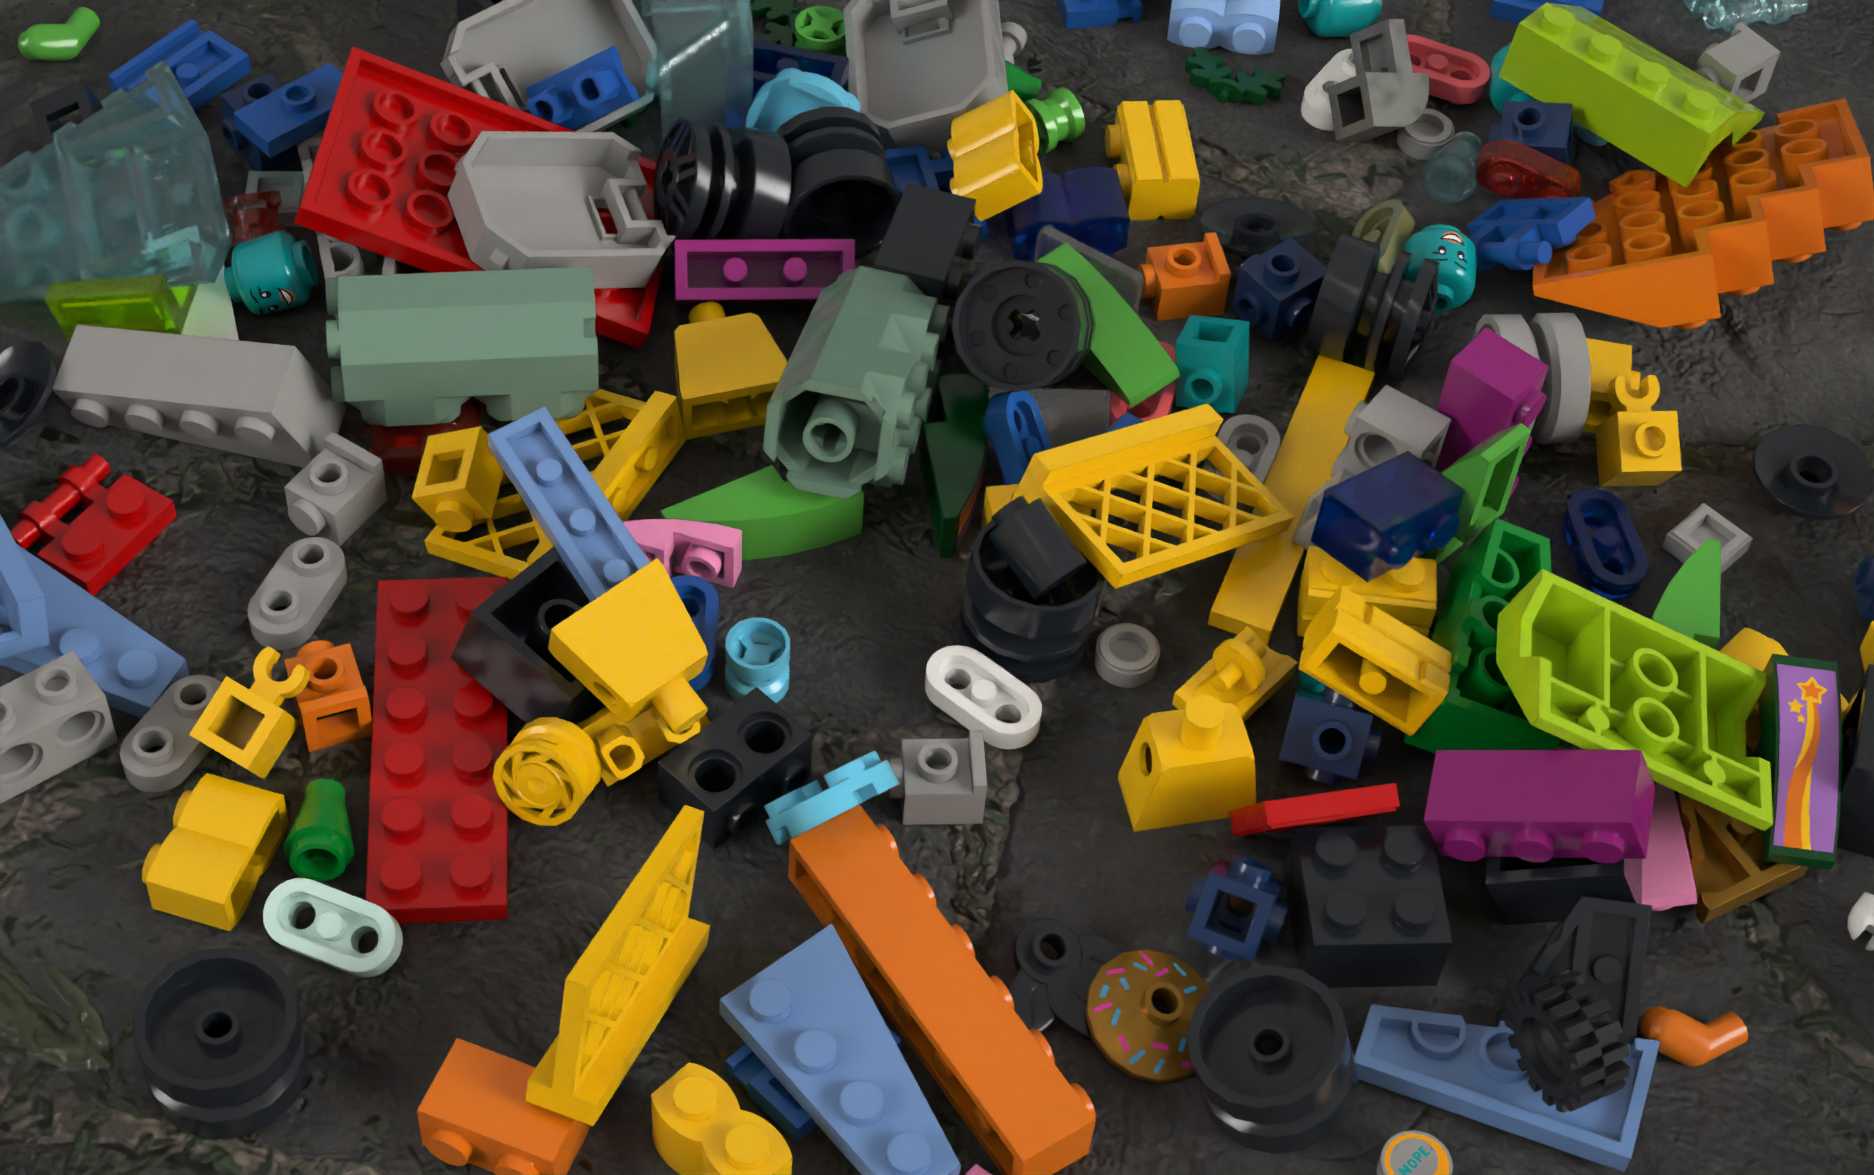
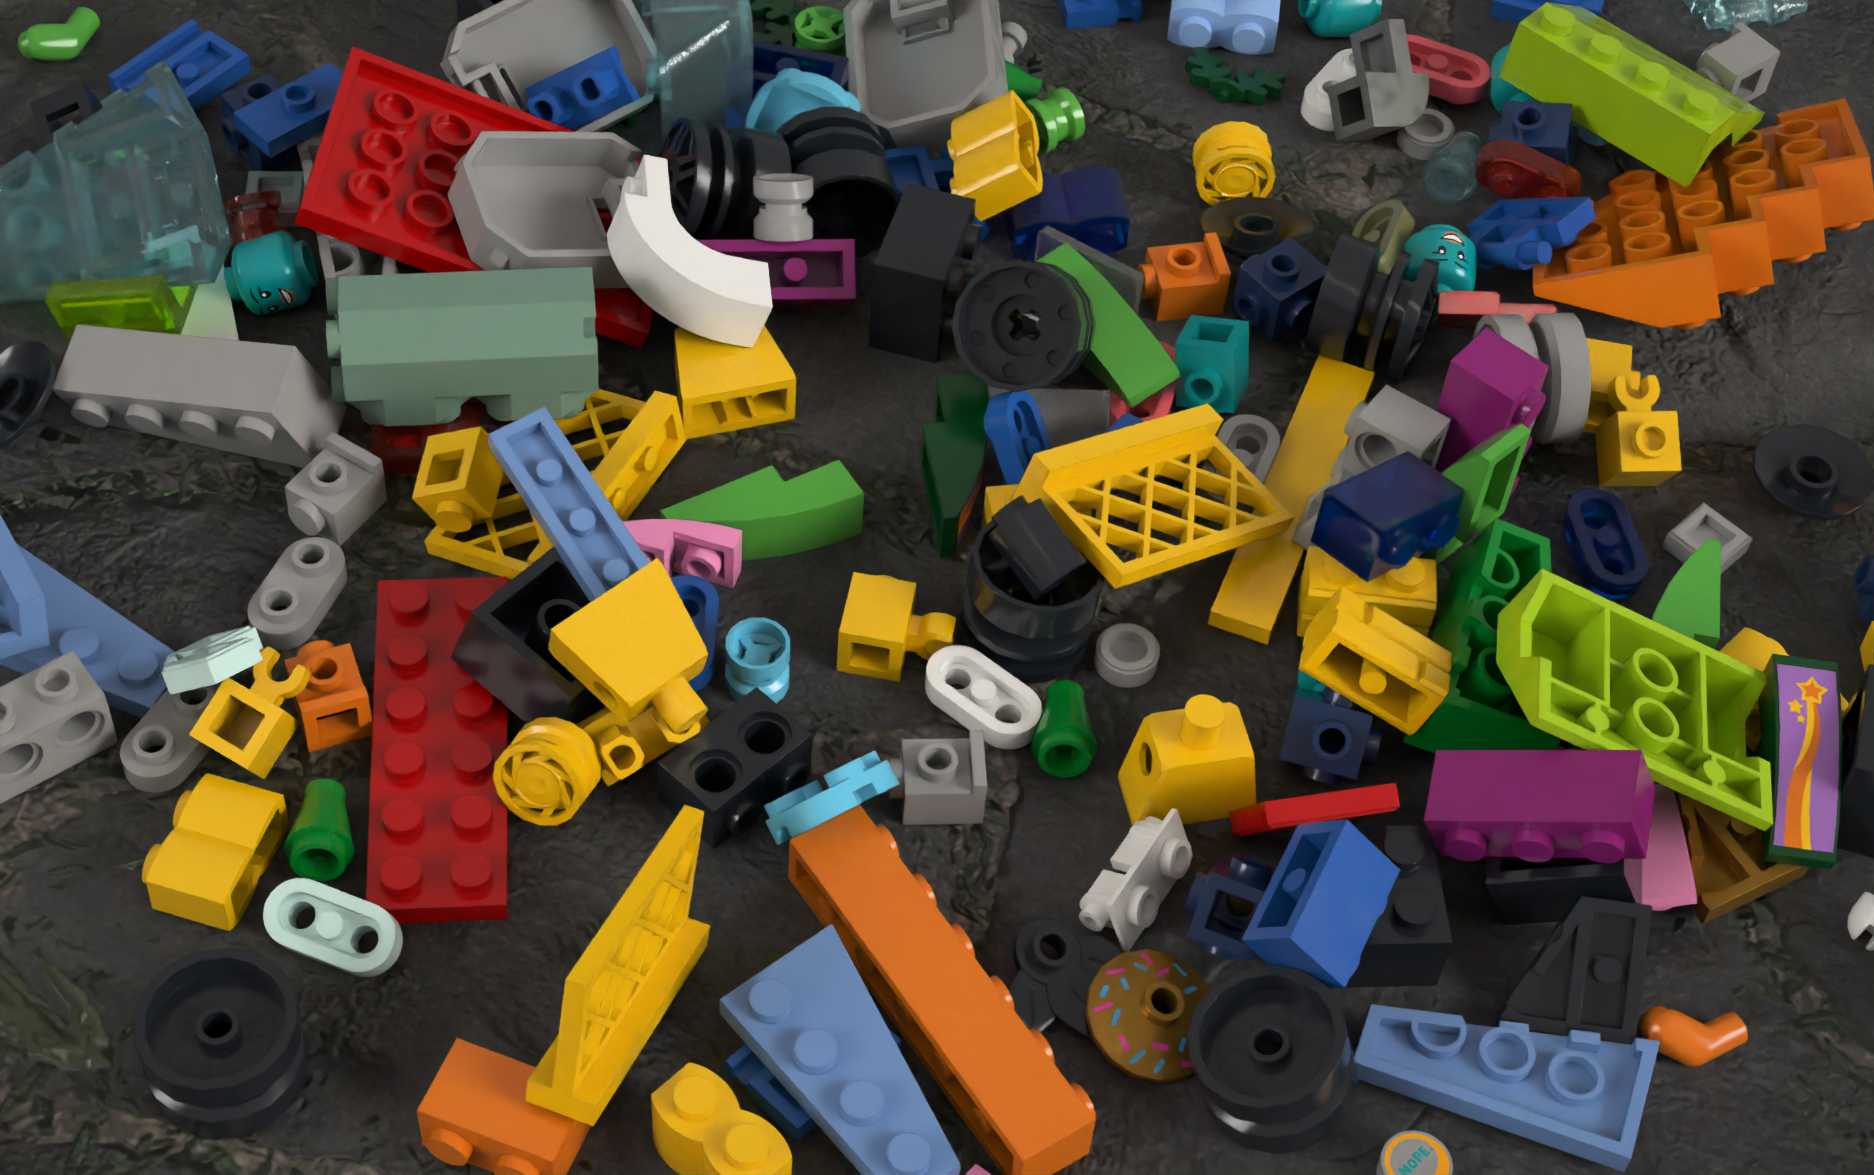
red plate [9,454,177,596] -> none
sand green brick [763,266,950,499] -> none
yellow brick [1105,100,1200,221] -> none
yellow hips [1172,626,1298,723] -> none
black tyre [1504,969,1630,1113] -> none
none -> light aqua tile [161,626,263,695]
none -> white arch [606,154,773,348]
none -> light grey wheel [753,173,813,242]
none -> yellow brick [836,572,956,682]
none -> green cone [1031,680,1097,778]
none -> white hinge [1079,808,1193,952]
none -> yellow wheel [1192,121,1276,206]
none -> blue brick [1242,819,1400,989]
none -> tile [1437,291,1557,332]

